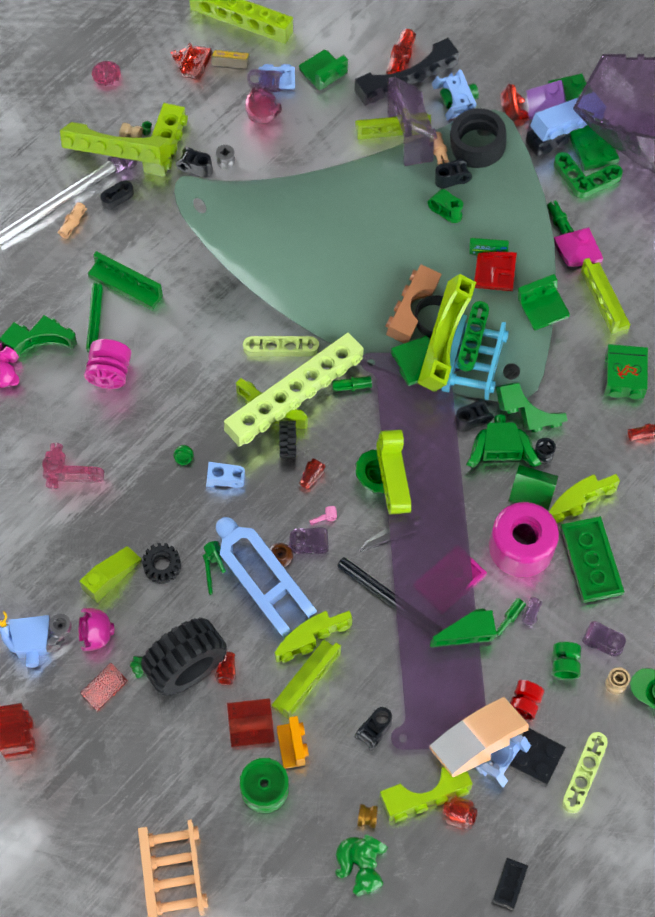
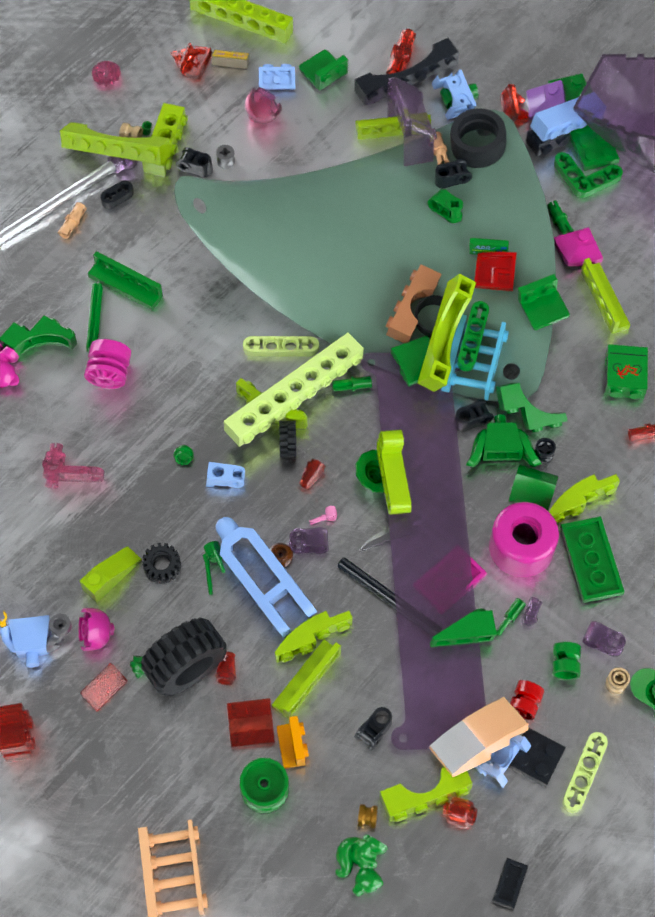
clear purple piece [247,69,282,93] -> none

